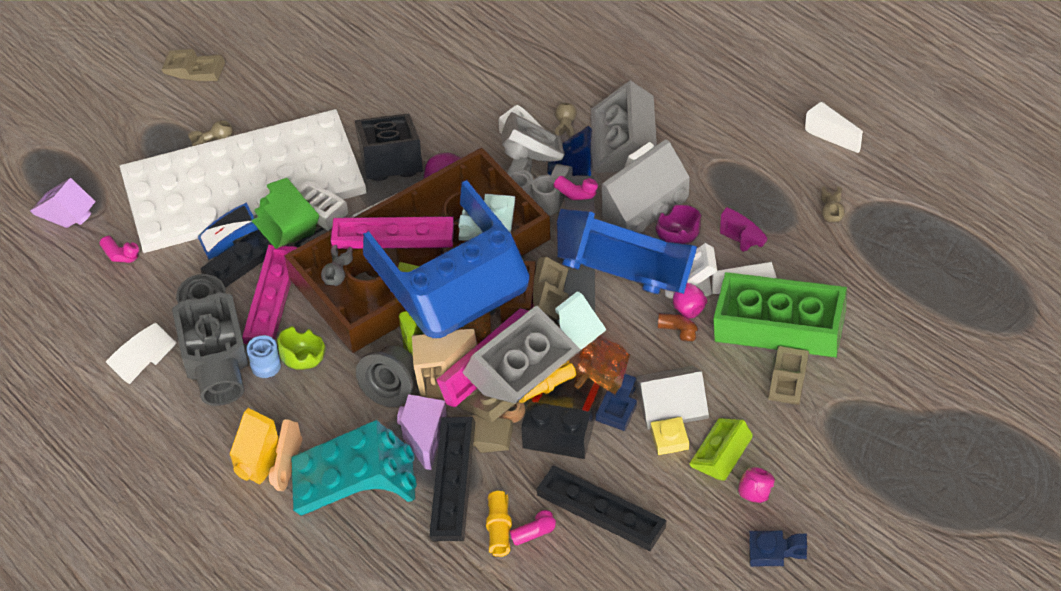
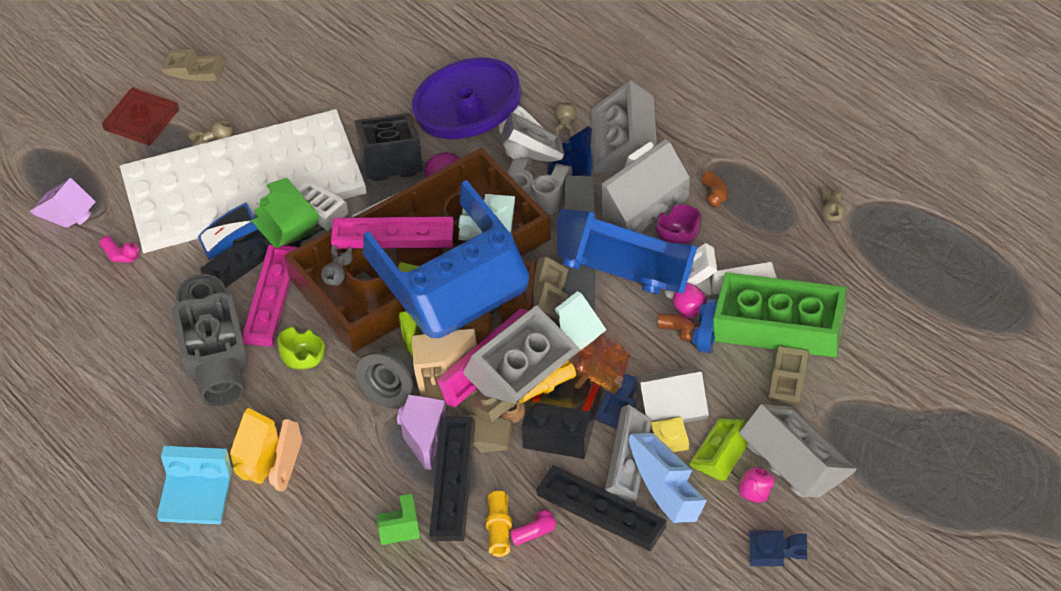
white slope [106,323,177,384] -> none
light blue wheel [246,335,281,378] -> none
teal bracket [292,420,417,516] -> none
dark pink arm [553,176,598,200] -> none
magenta slope [720,207,768,252] -> none
white slope [805,102,863,153] -> none
none -> clear red plate [102,88,179,146]
none -> medium azure bracket [157,446,233,524]
none -> bright green panel [376,493,420,545]
none -> dark purple dish [412,58,522,139]
none -> light grey tile [605,405,652,503]
none -> light blue slope [628,433,707,523]
none -> blue plate [692,299,718,353]
none -> dark orange arm [702,171,728,208]
none -> light grey slope [739,404,857,498]

